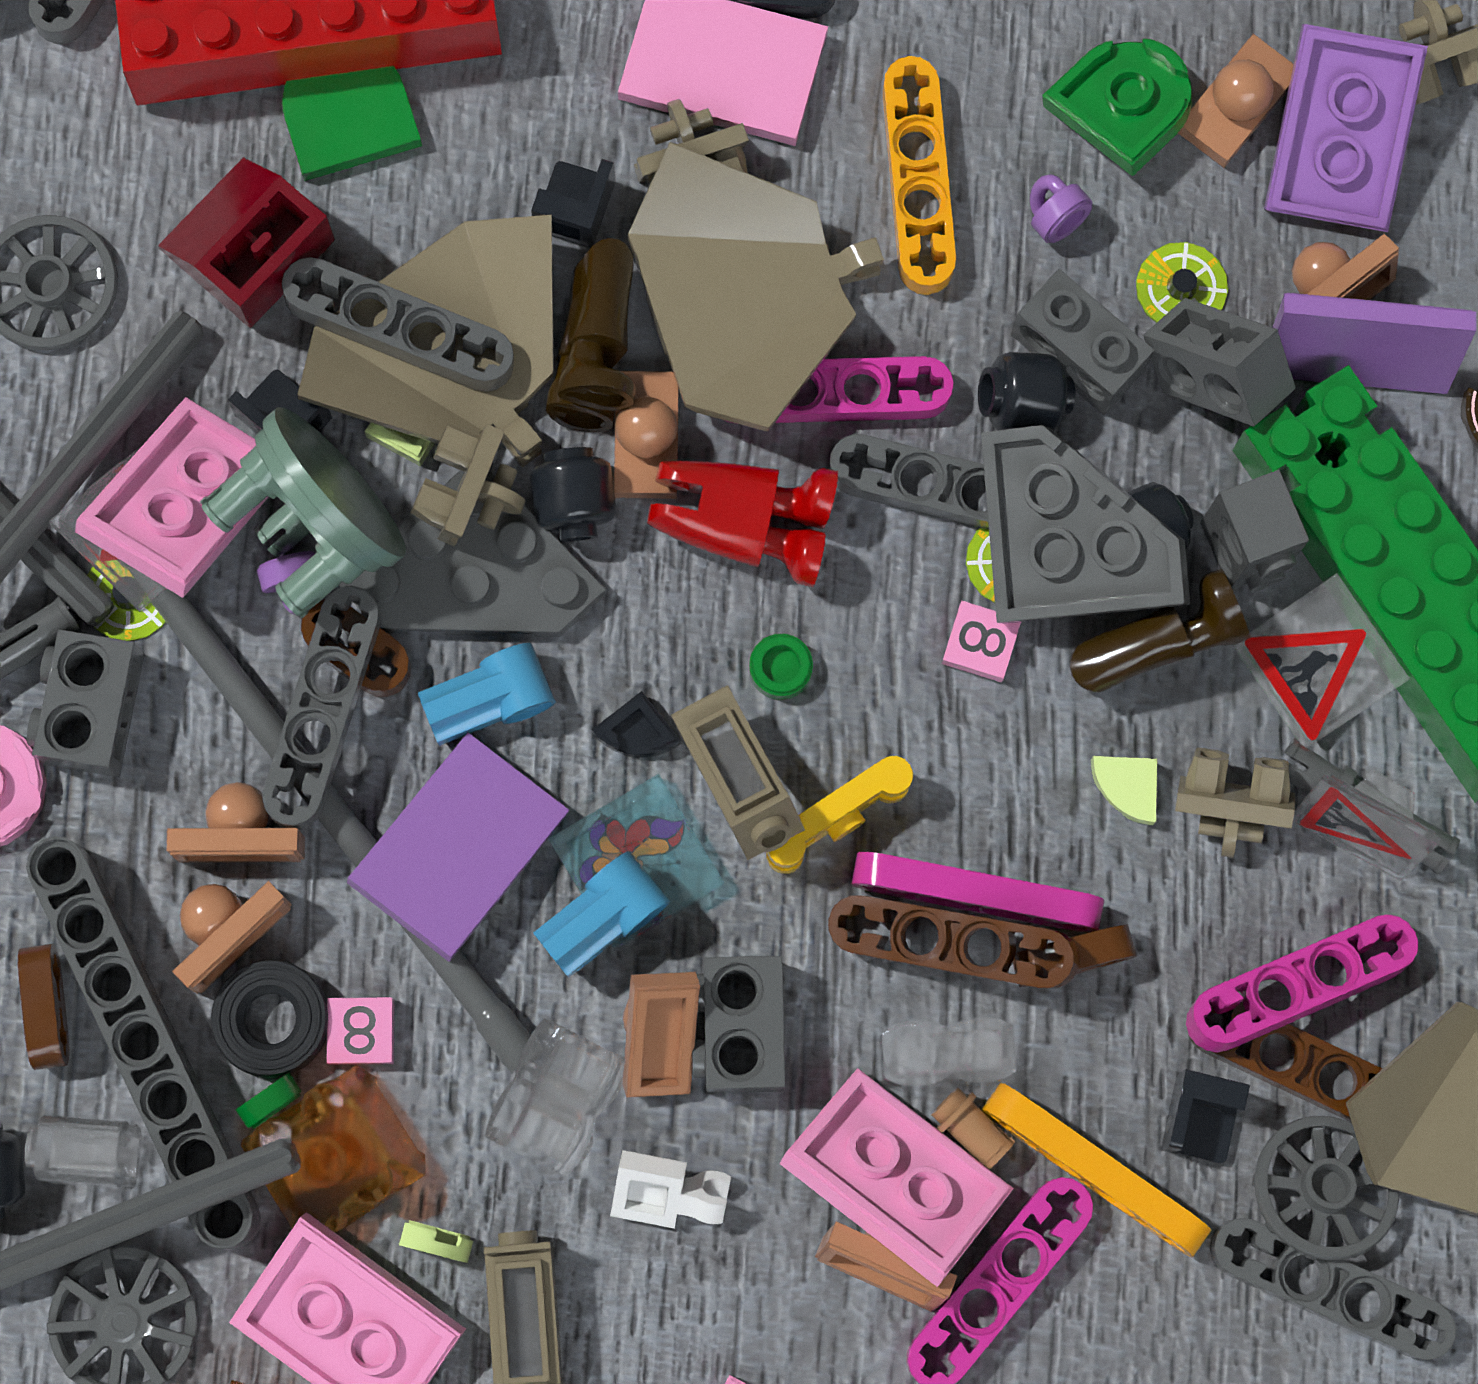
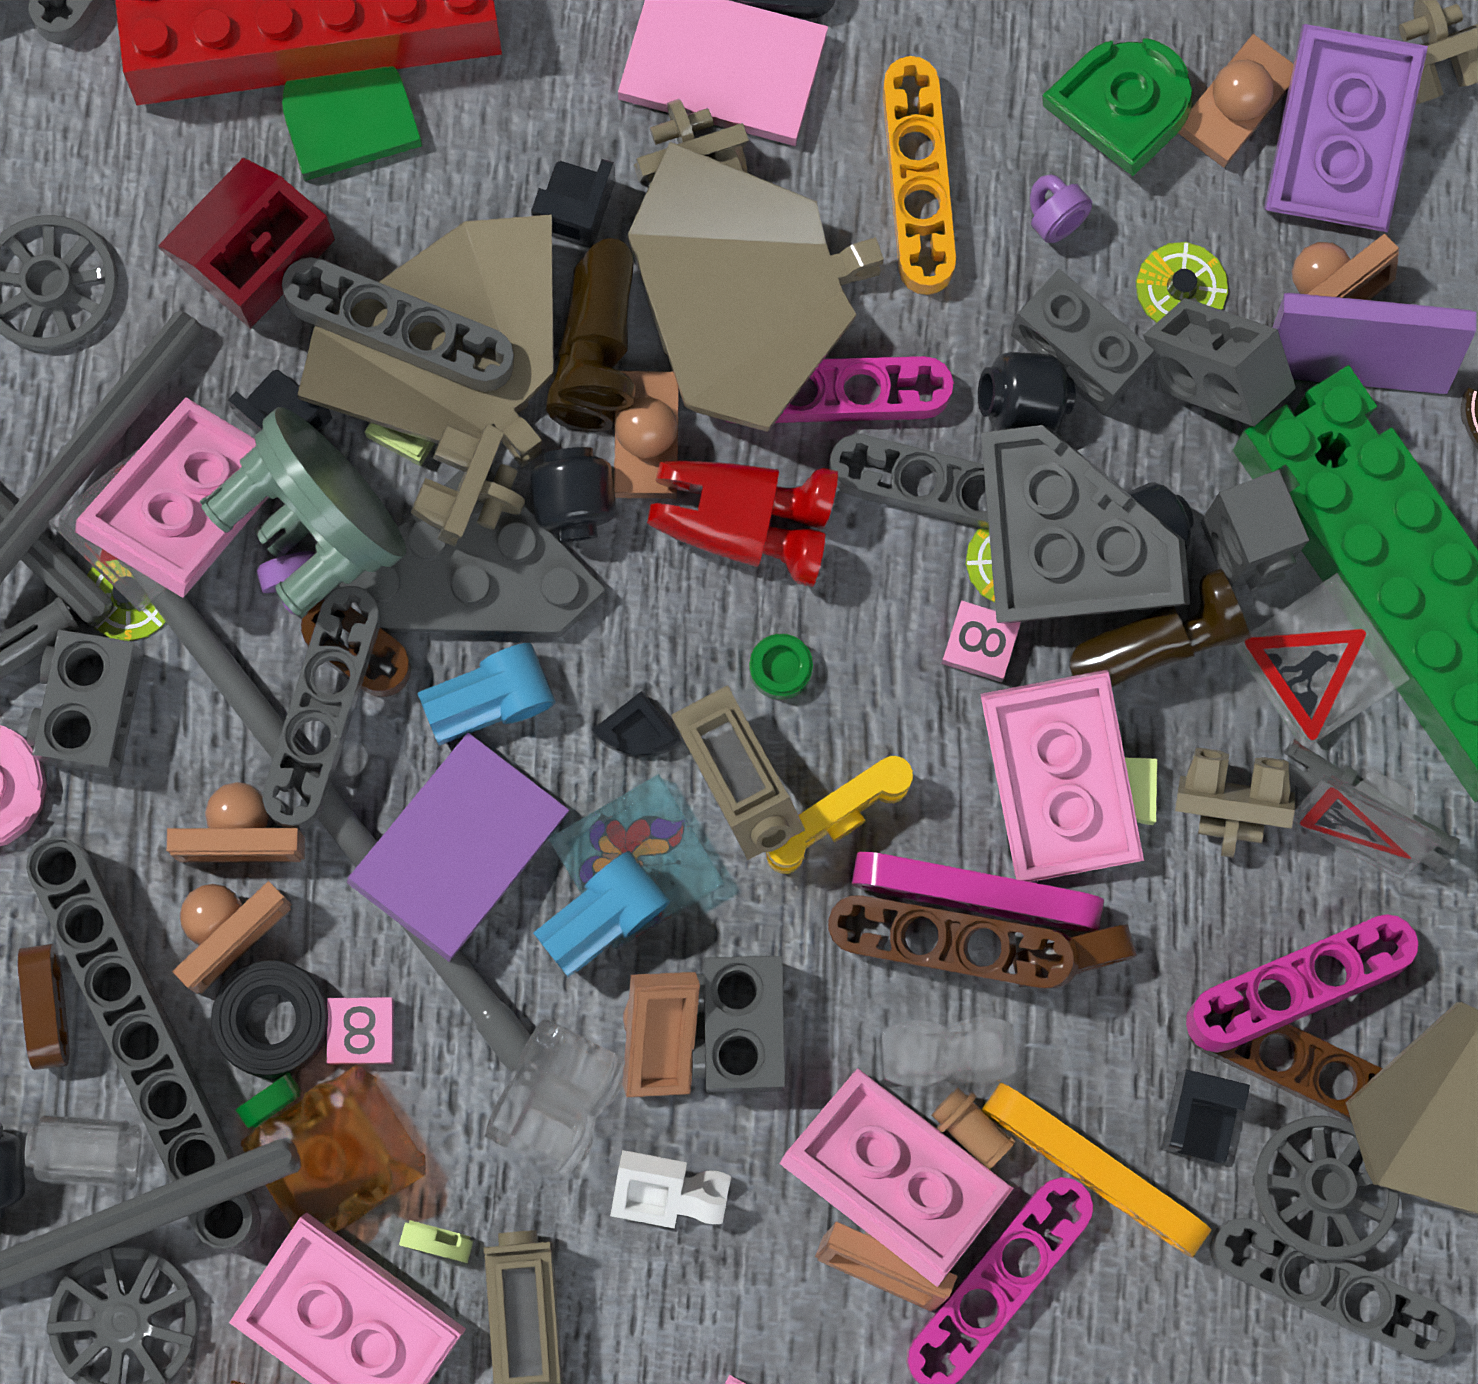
none -> bright pink tile [980,670,1144,882]

